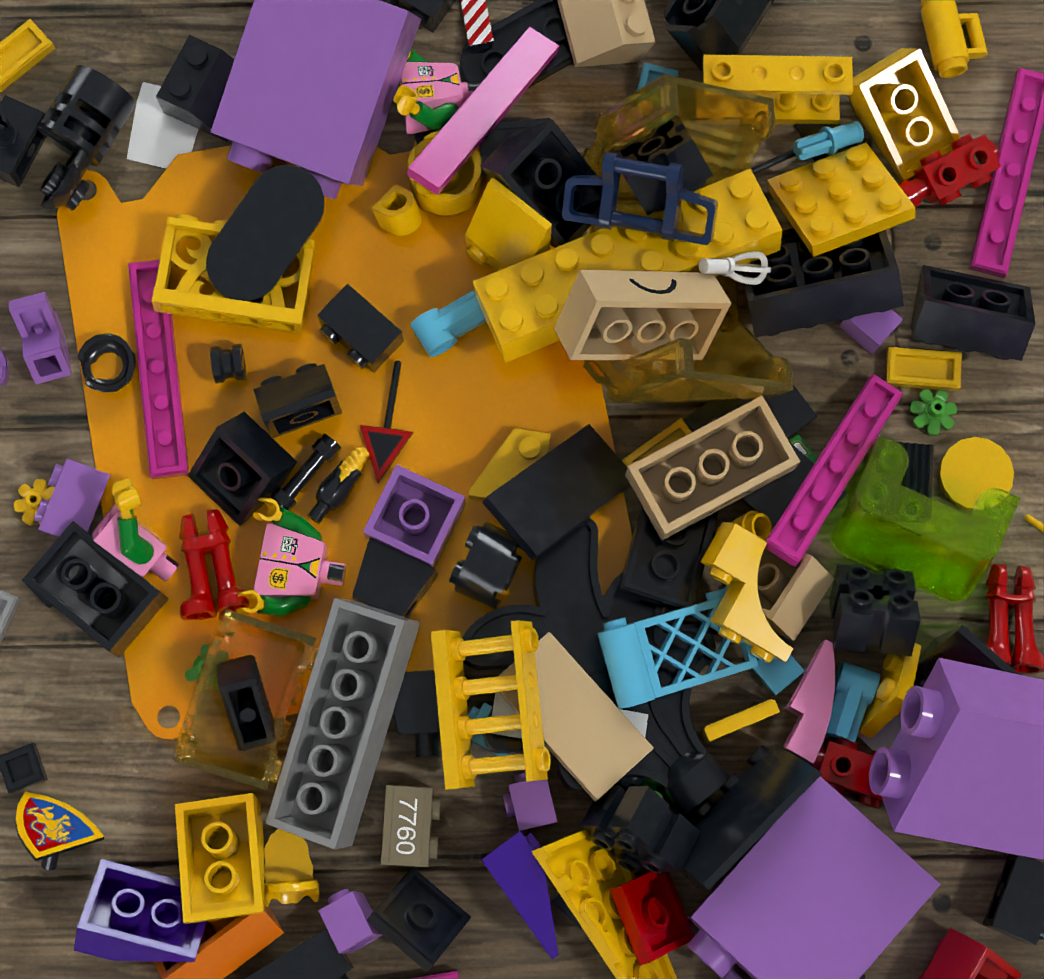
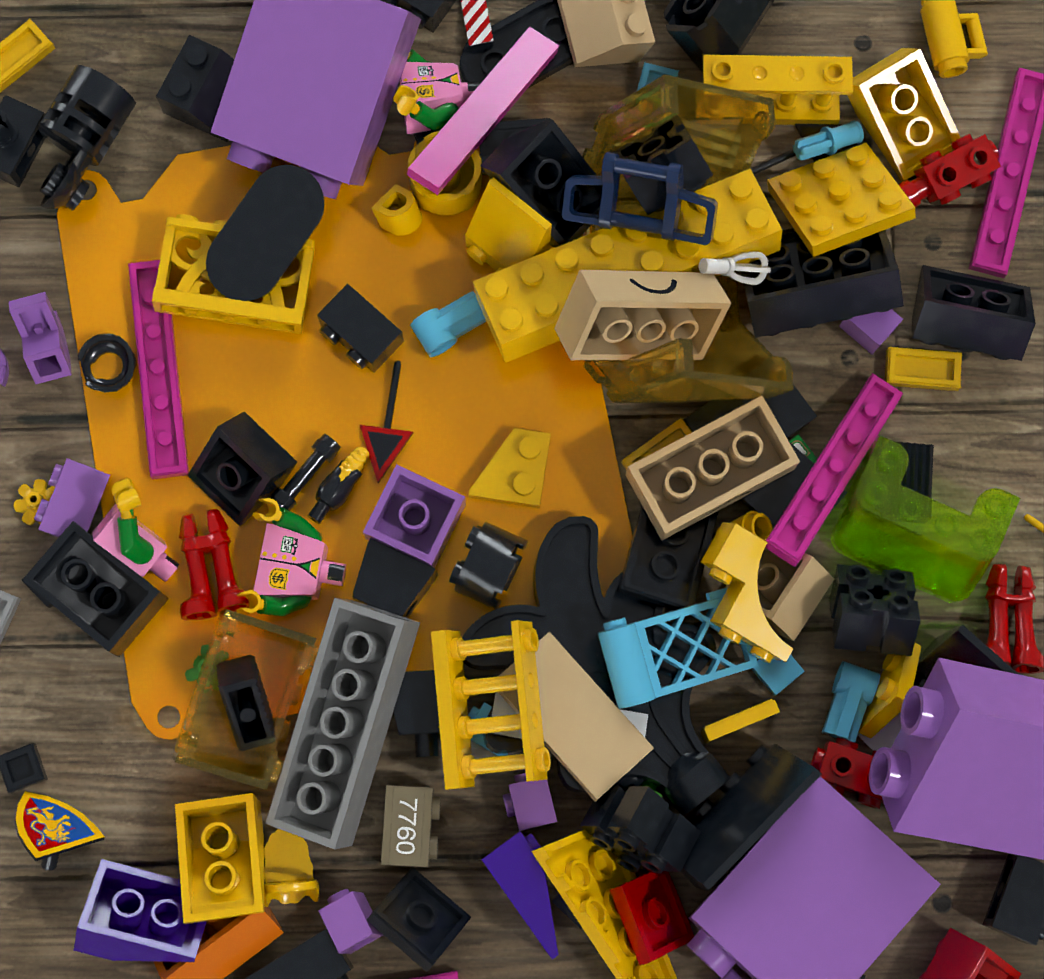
white sticker [126,82,198,169] -> none
black wheel [210,344,246,384] -> none
black slope [253,363,342,438] -> none
black tile [482,424,631,561] -> none
bright pink slope [782,640,835,764] -> none
bright green plant [909,389,957,436] -> none
yellow tile [937,437,1014,512] -> none

